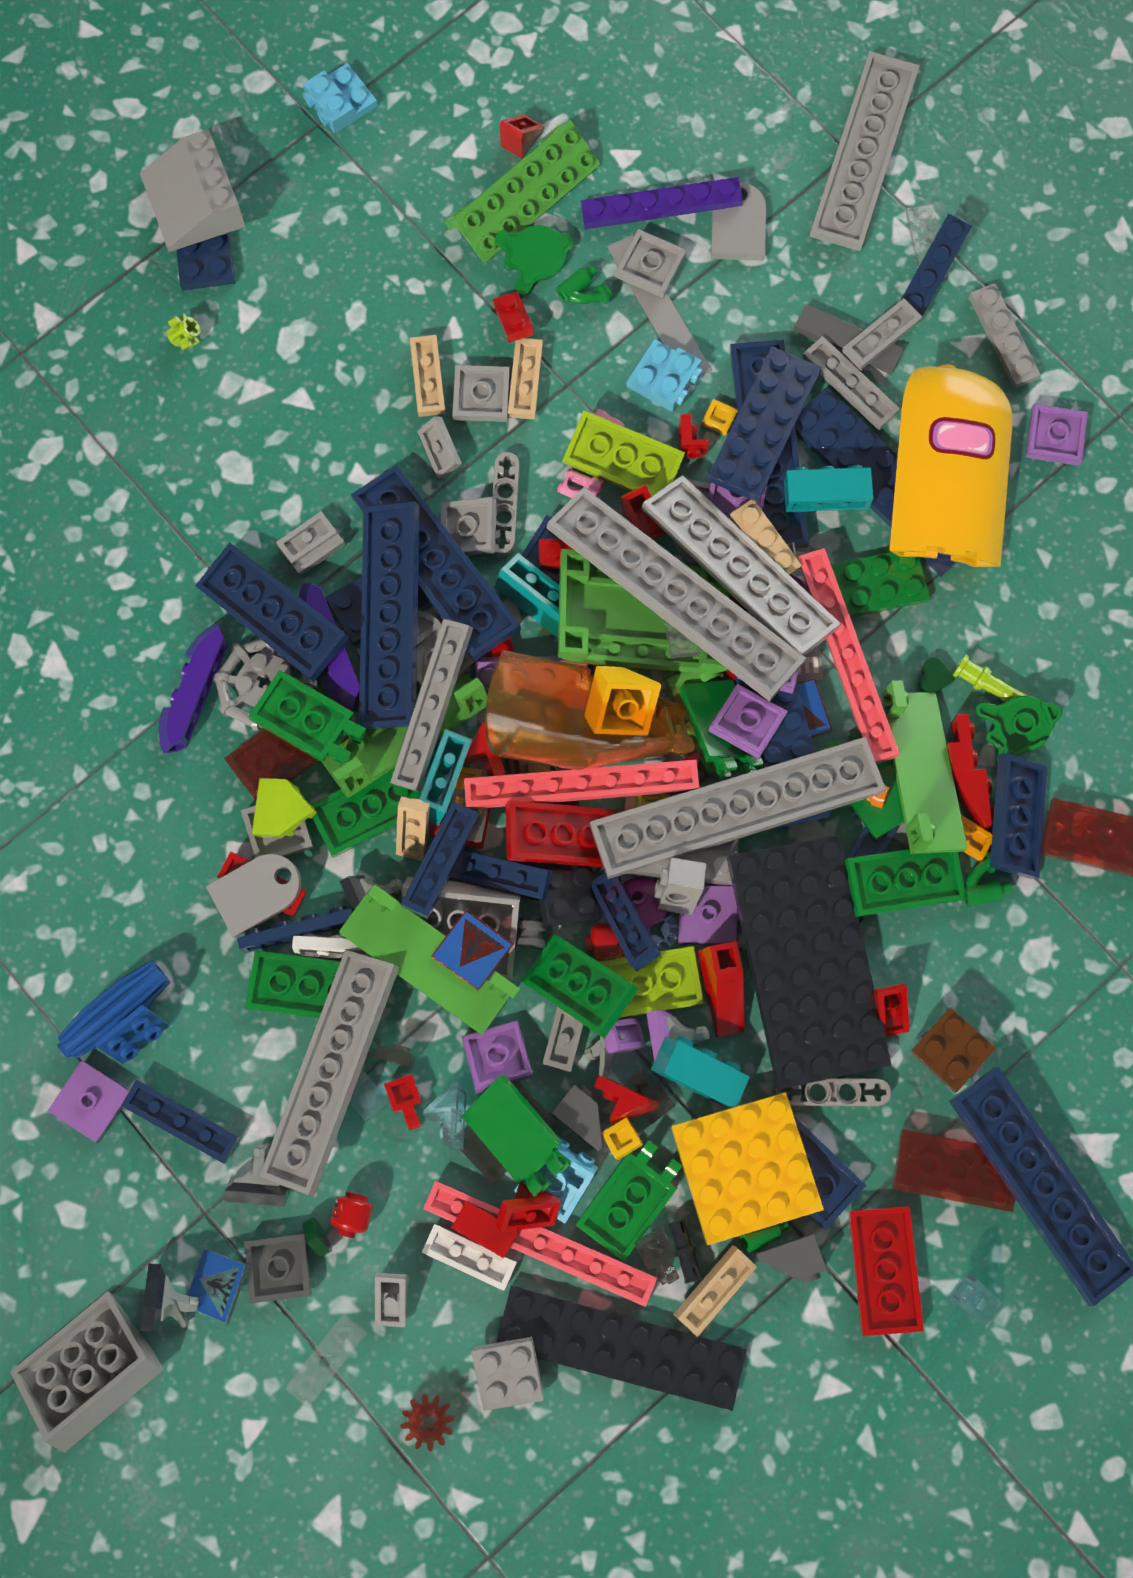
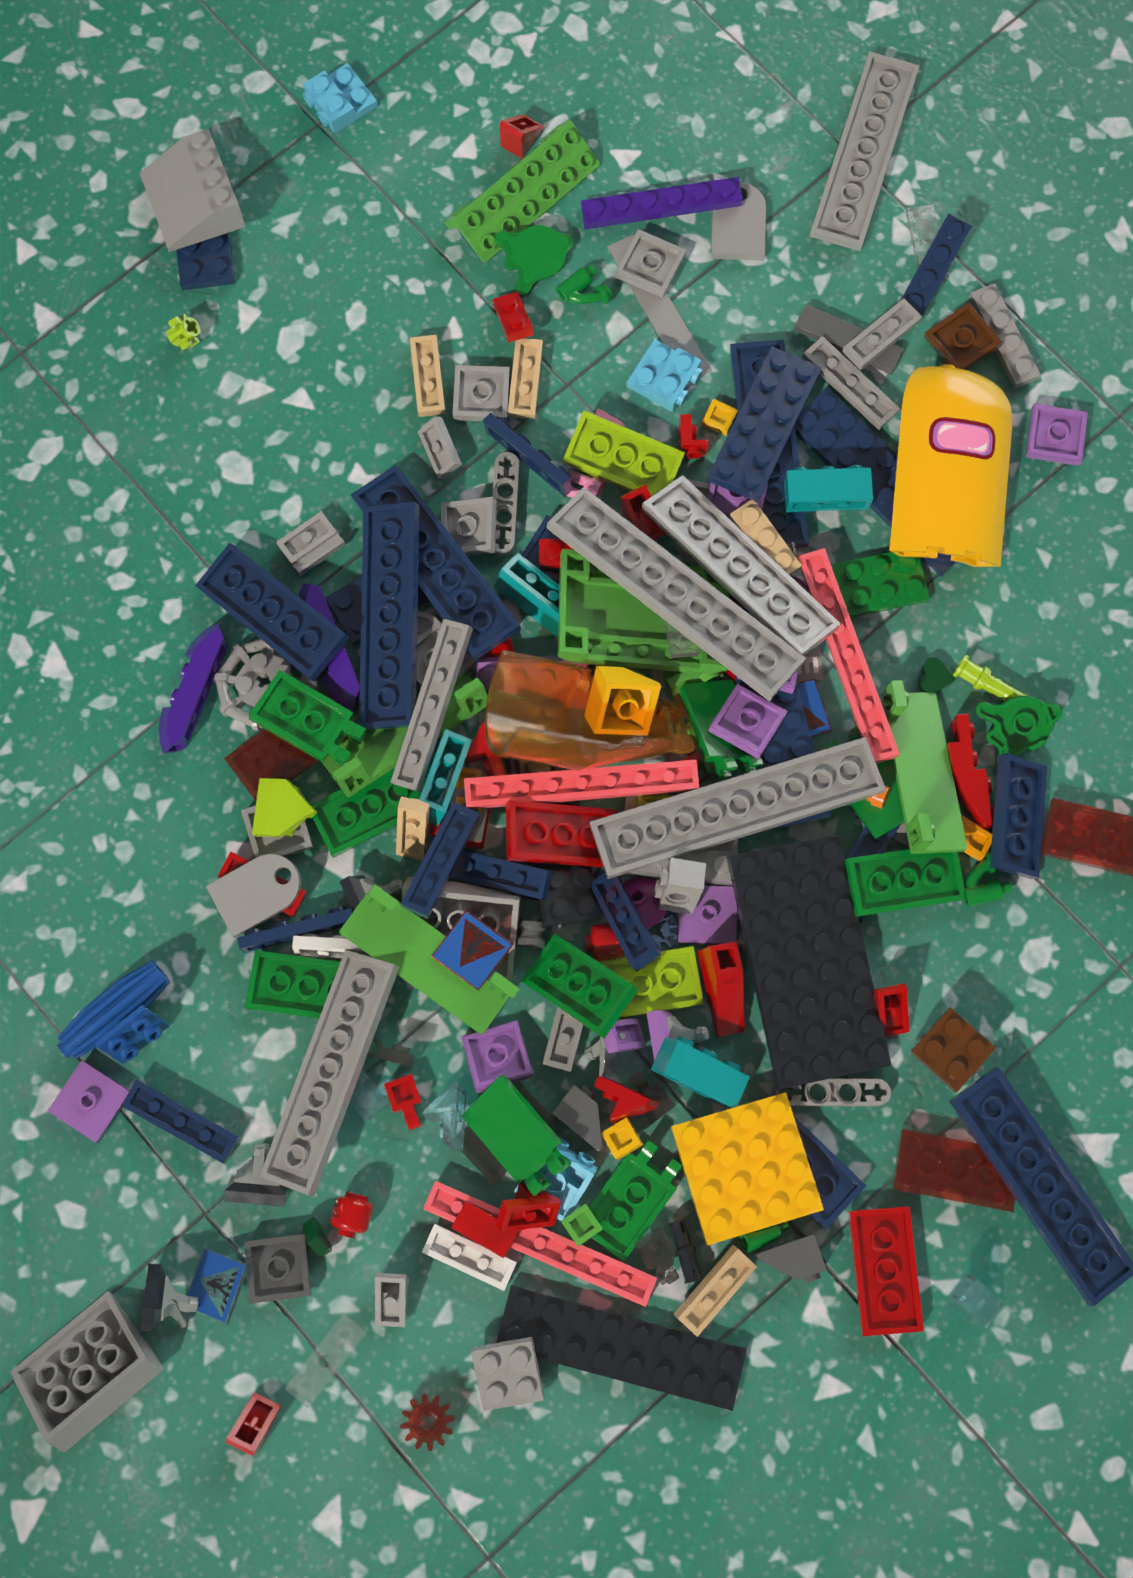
none -> red slope [225,1392,281,1456]
none -> dark blue plate [483,413,572,497]
none -> bright green plate [561,1203,603,1247]
none -> reddish brown plate [924,303,1002,370]

